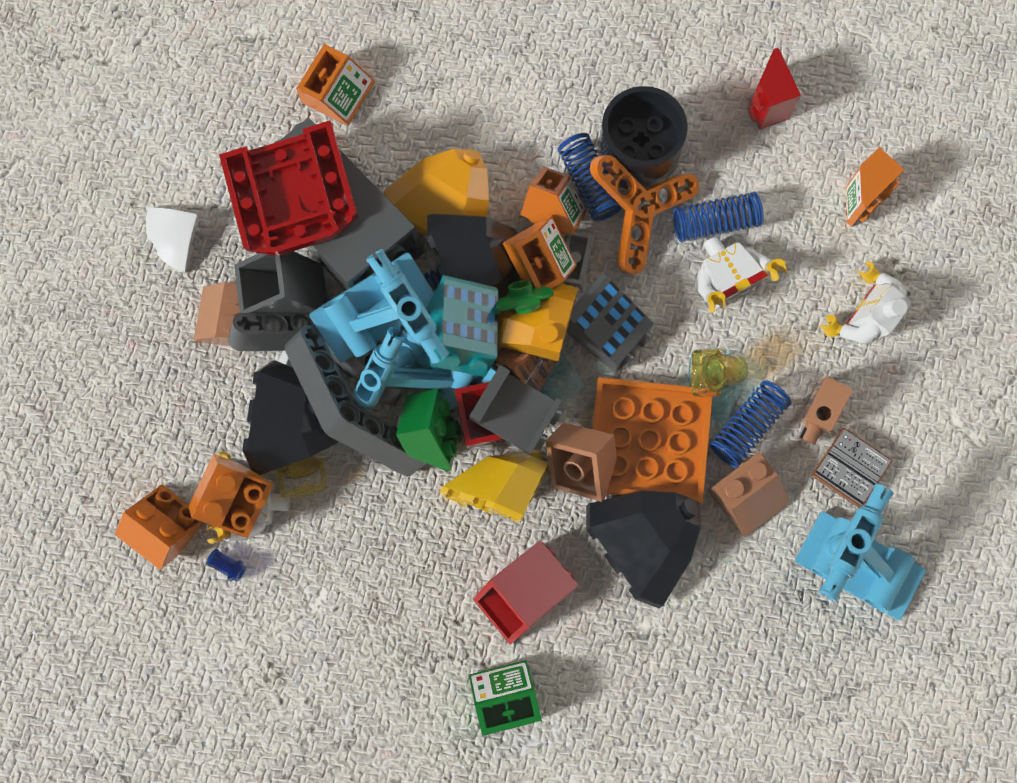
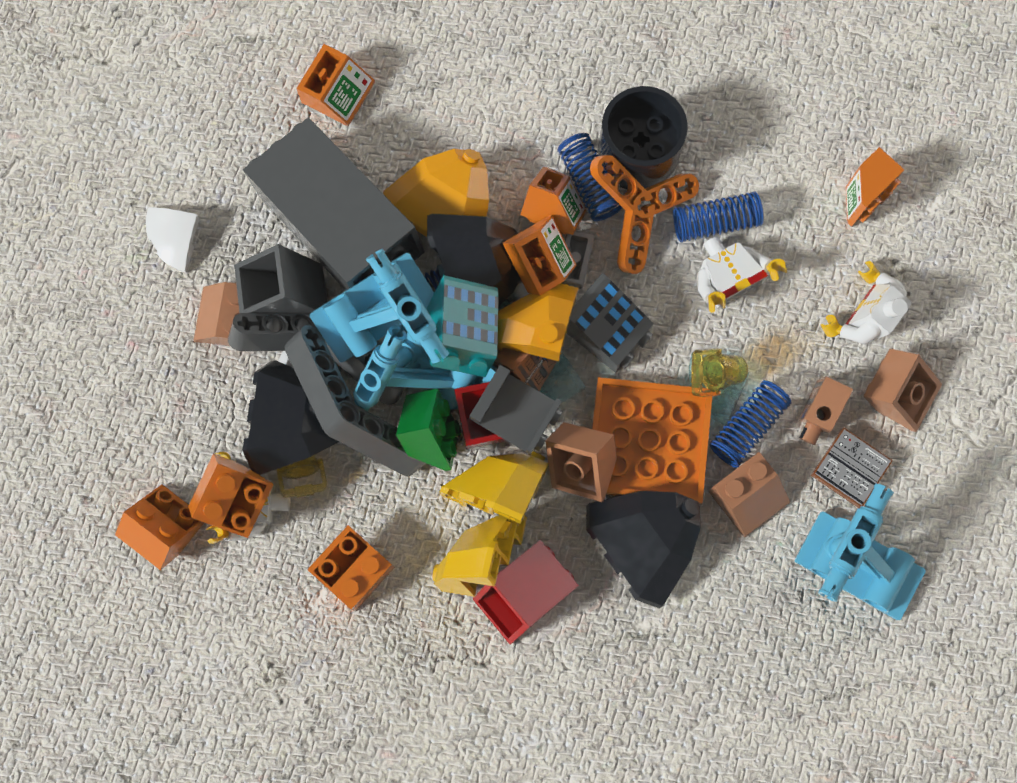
clear blue pin [206,549,246,582] -> none
red wedge [219,120,359,256] -> none
green slope [469,660,542,736] -> none
green plate [496,280,554,314] -> none
red slope [748,47,801,130] -> none
none -> orange slope [307,525,395,611]
none -> yellow brick [432,515,527,597]
none -> nougat slope [863,349,942,432]

